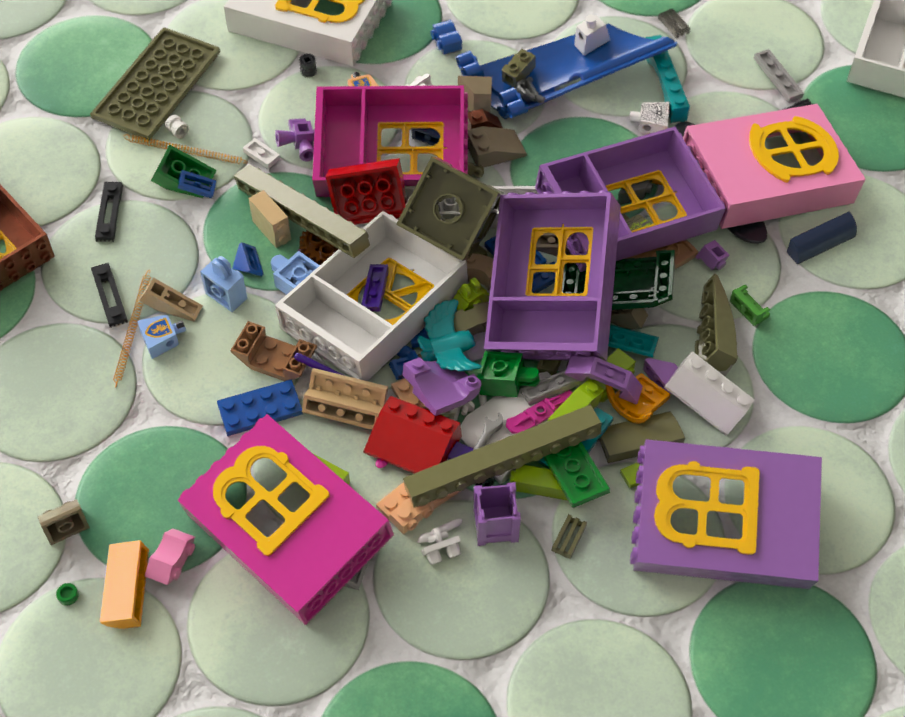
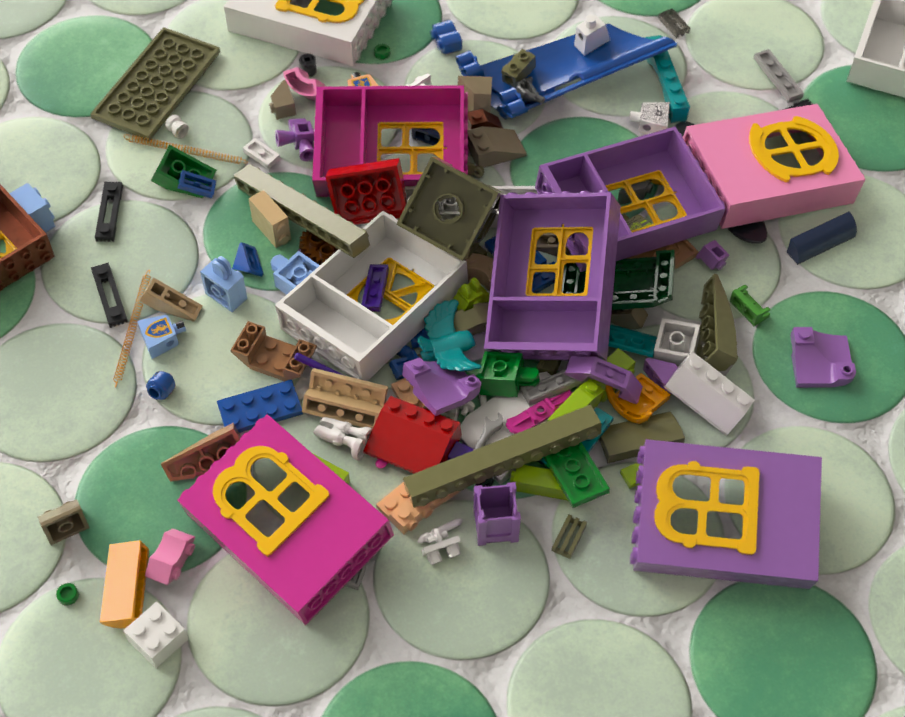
none -> light blue brick [9,183,55,233]
none -> white brick [123,601,189,668]
none -> blue head [146,371,176,400]
none -> medium nougat wedge [161,423,241,482]
none -> dark tan slope [269,80,296,120]
none -> bright pink brick [283,67,325,101]
none -> white piece [313,417,373,461]
none -> green tile [374,44,390,60]
none -> white brick [654,318,700,366]
none -> medium lavender slope [790,327,856,388]

